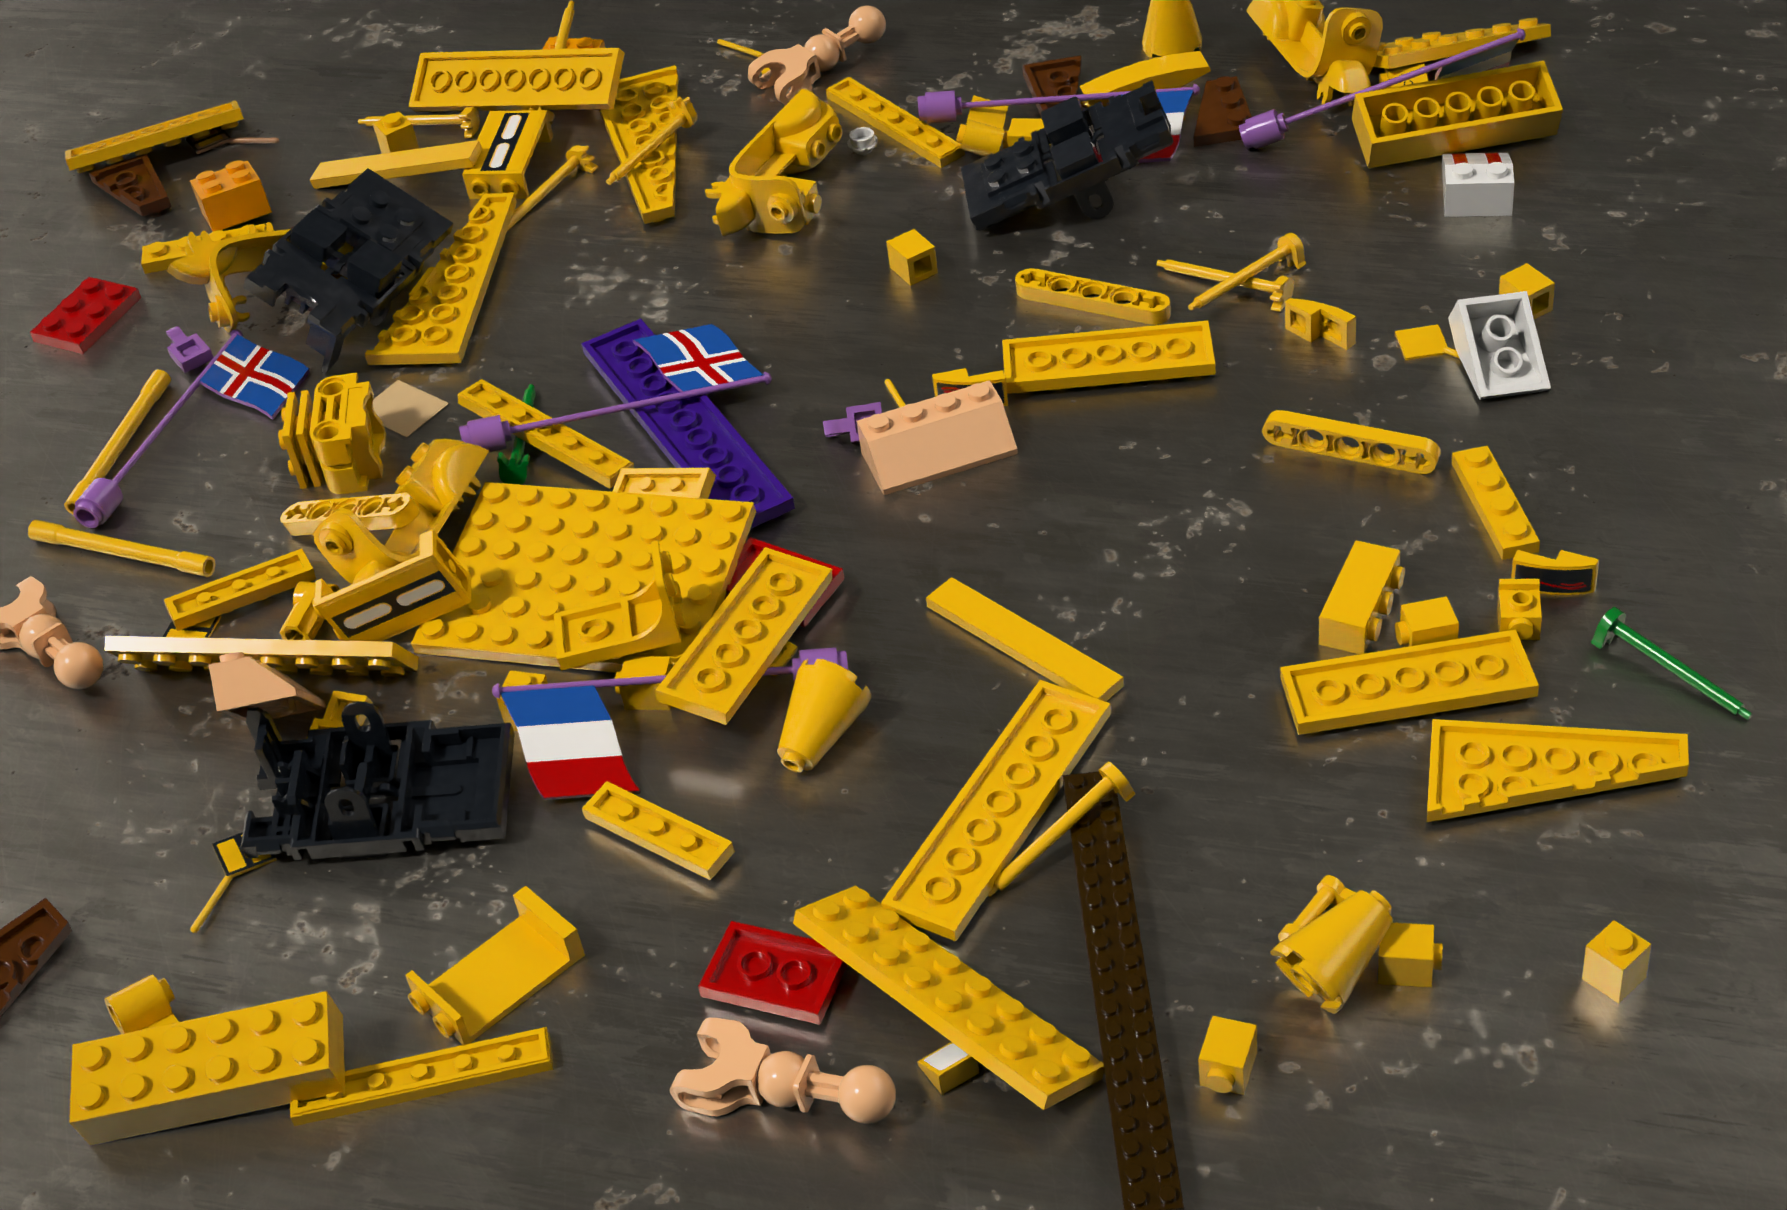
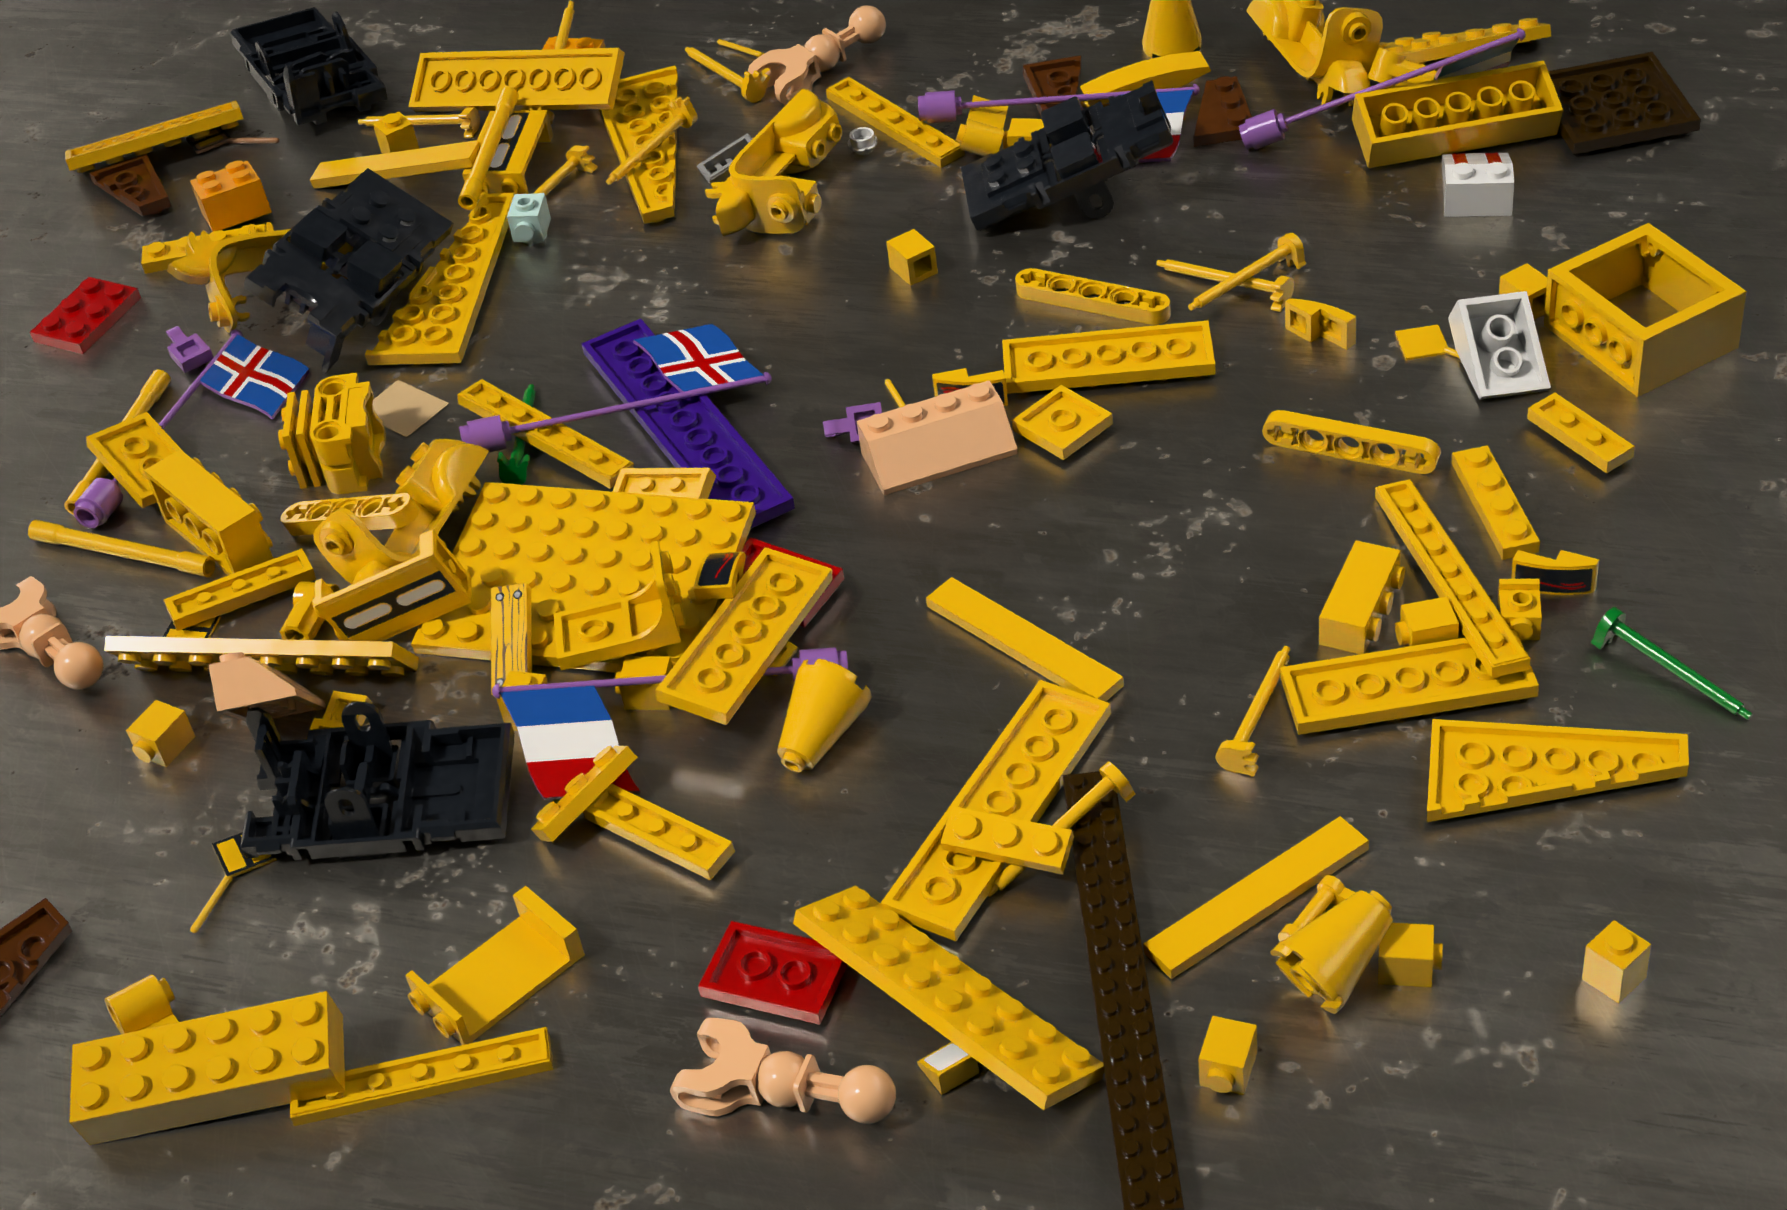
none -> yellow plate [86,412,183,509]
none -> yellow brick [126,700,196,768]
none -> yellow brick [144,449,273,575]
none -> black piece [230,7,388,125]
none -> yellow piece [458,87,519,210]
none -> yellow tile [491,583,532,698]
none -> light aqua brick [507,193,551,246]
none -> yellow plate [531,745,638,842]
none -> yellow piece [685,47,770,103]
none -> slope [694,551,746,600]
none -> light grey slope [697,133,753,185]
none -> yellow plate [940,806,1074,875]
none -> yellow plate [1012,385,1113,460]
none -> yellow tile [1143,816,1369,980]
none -> yellow piece [1215,646,1290,777]
none -> yellow piece [1367,47,1437,87]
none -> yellow tile [1375,479,1531,678]
none -> yellow plate [1527,392,1635,473]
none -> yellow window [1544,223,1747,397]
none -> dark brown plate [1548,52,1701,154]

